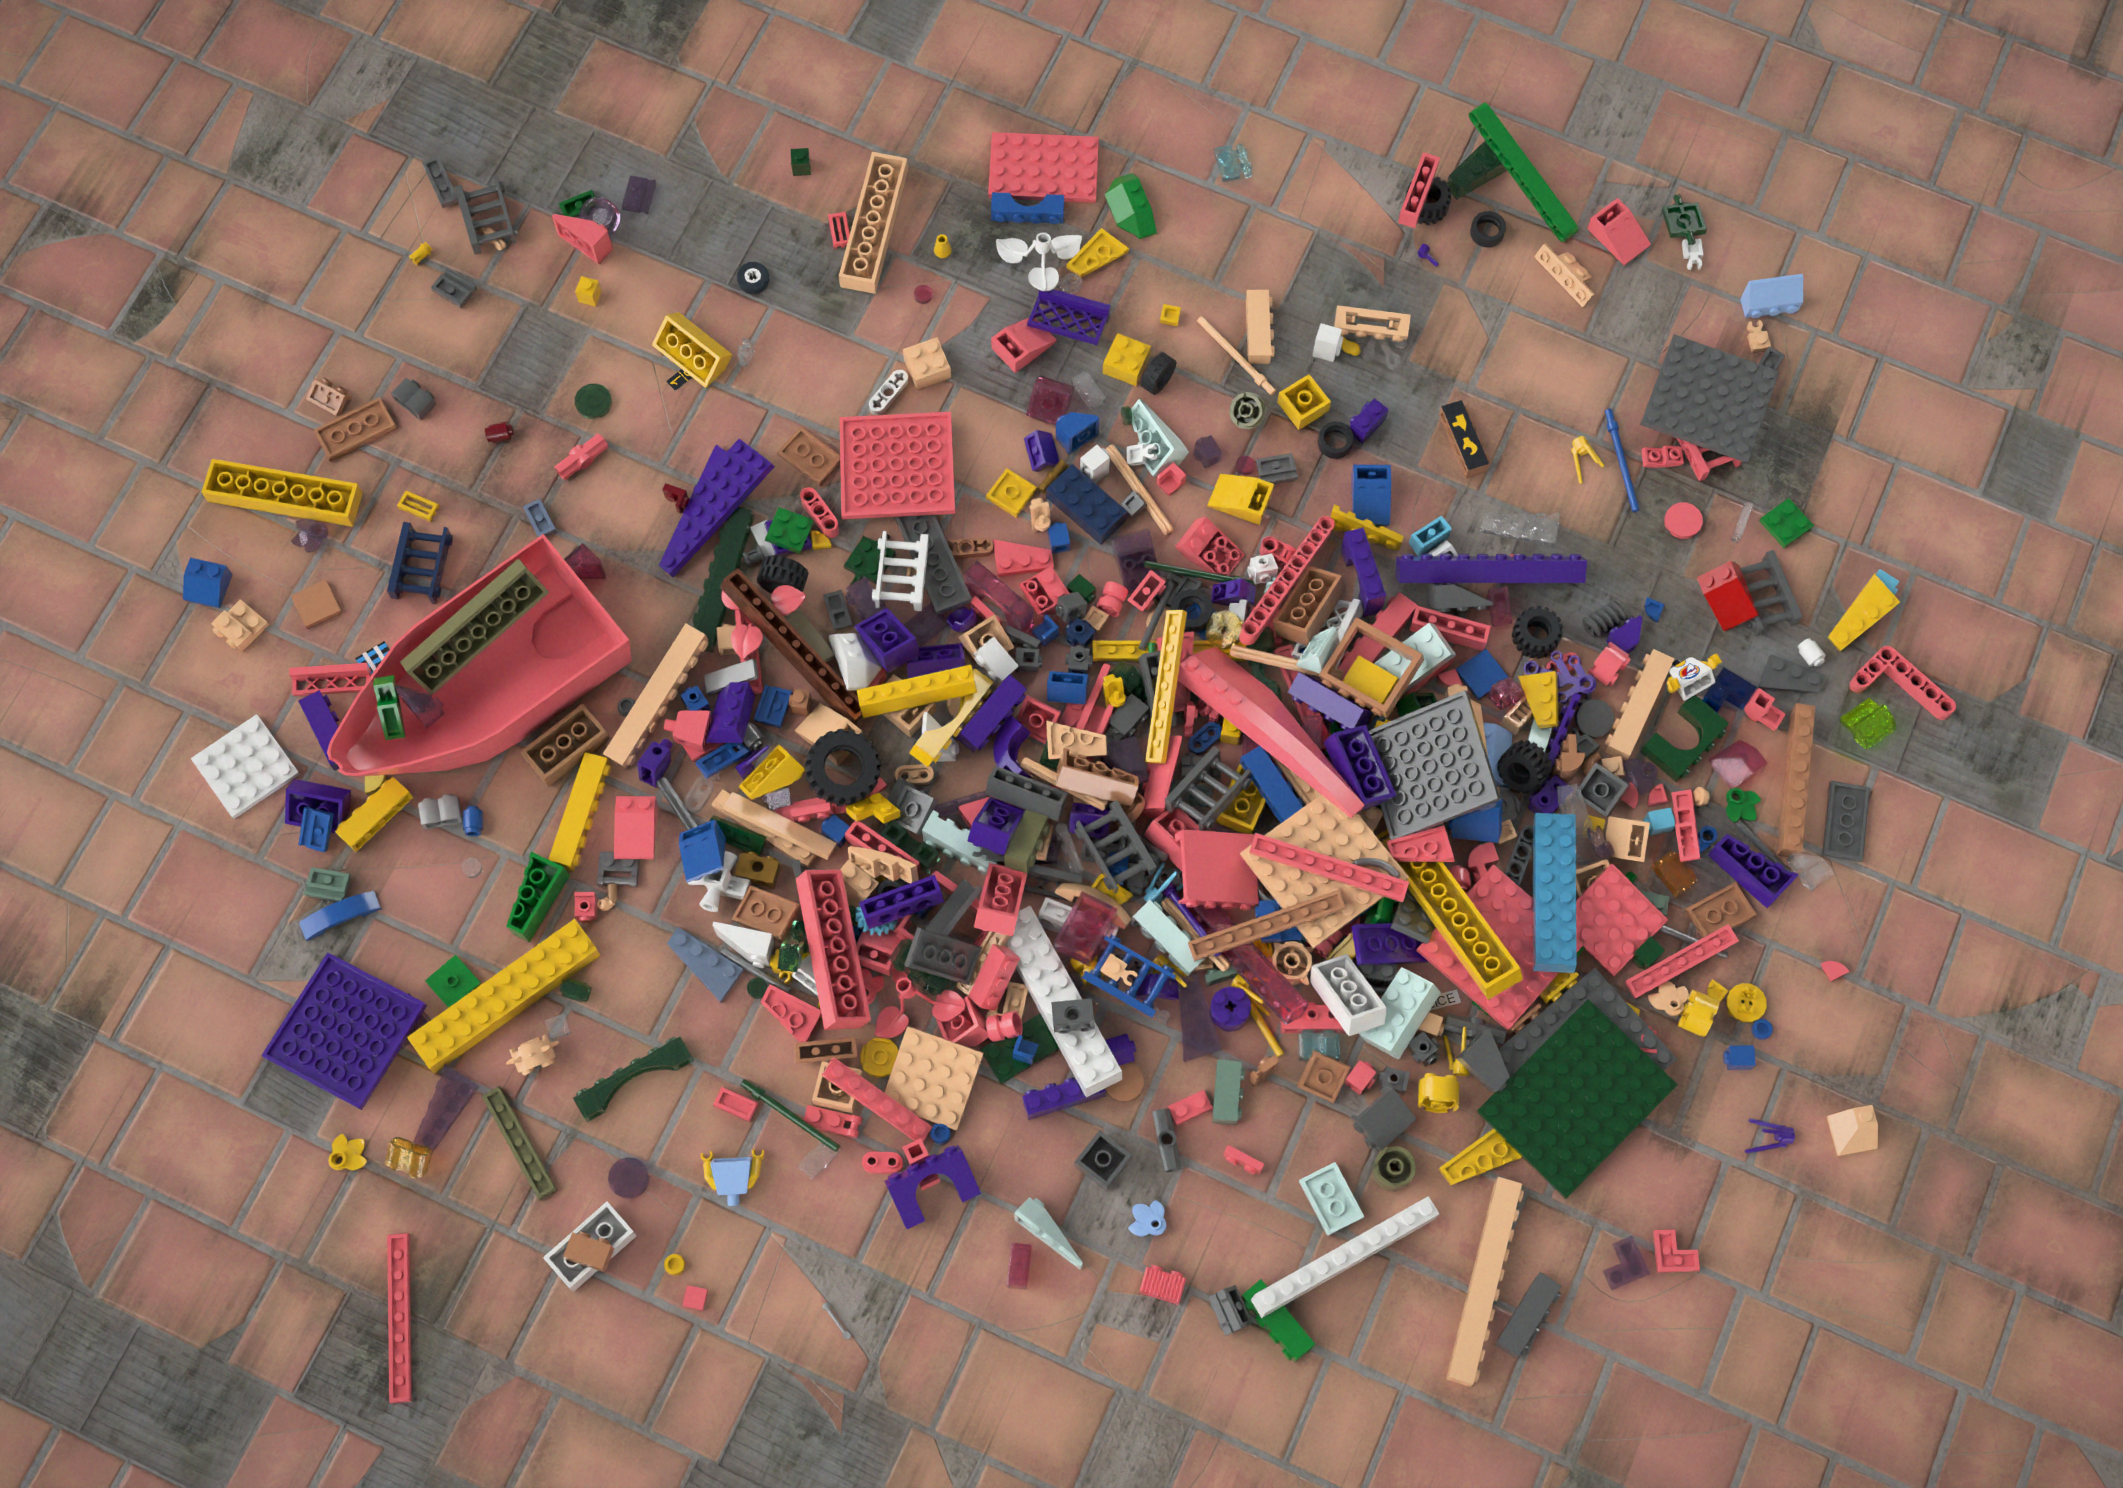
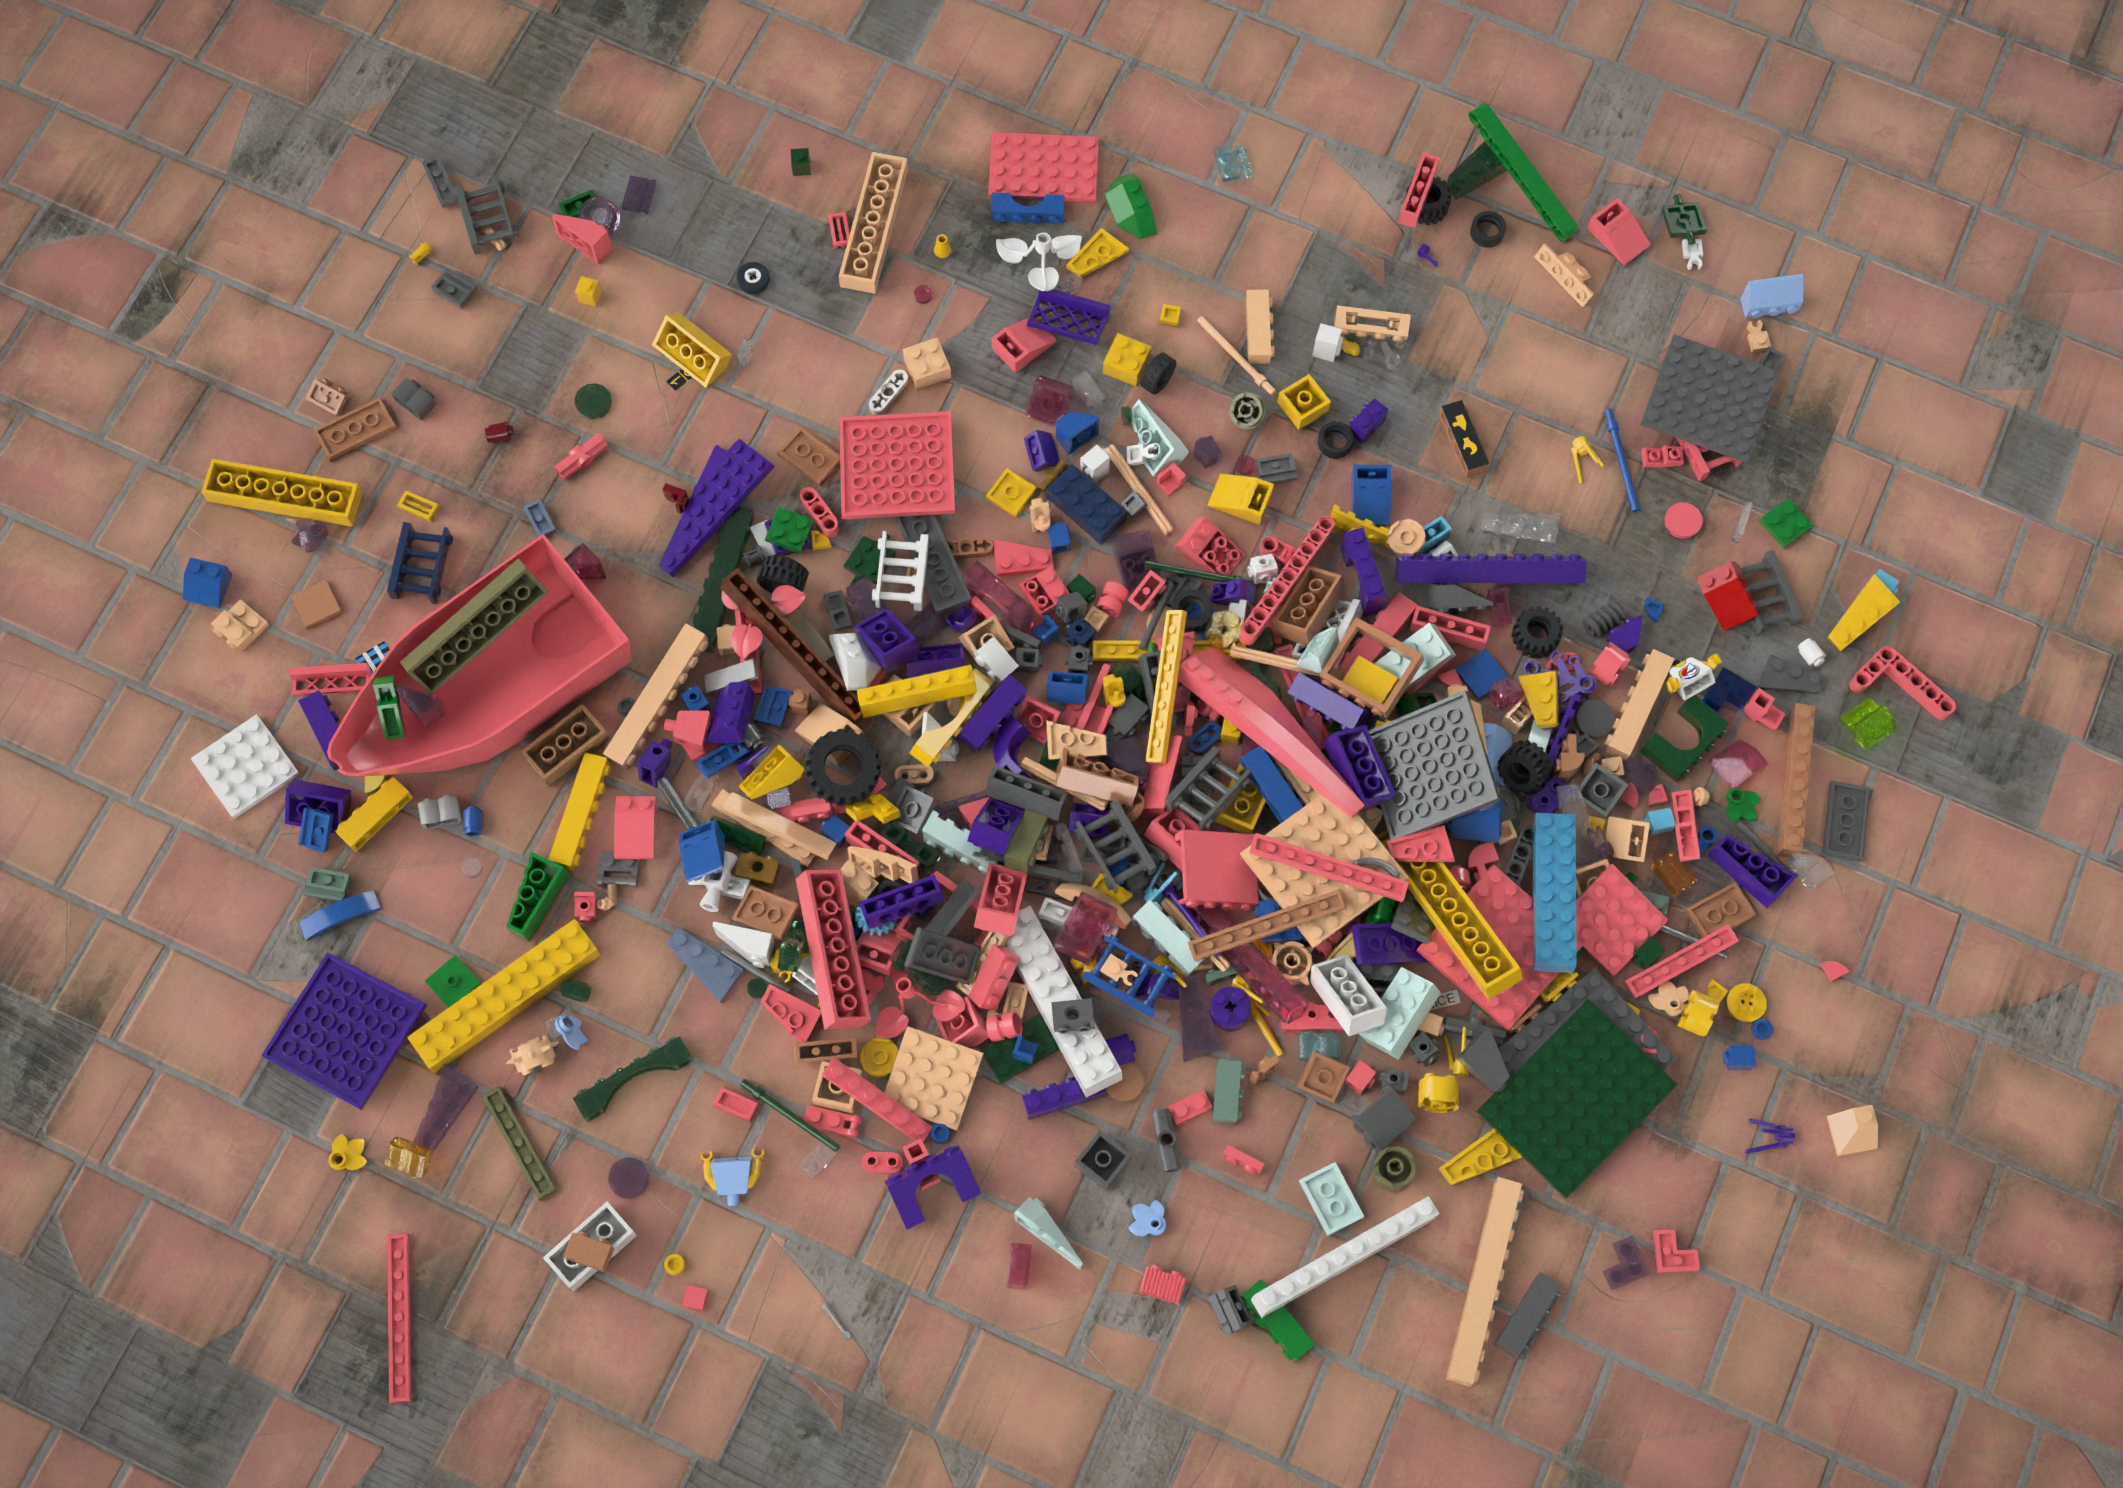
none -> light blue plate [555,1016,588,1050]
none -> light nougat tile [1388,519,1425,556]

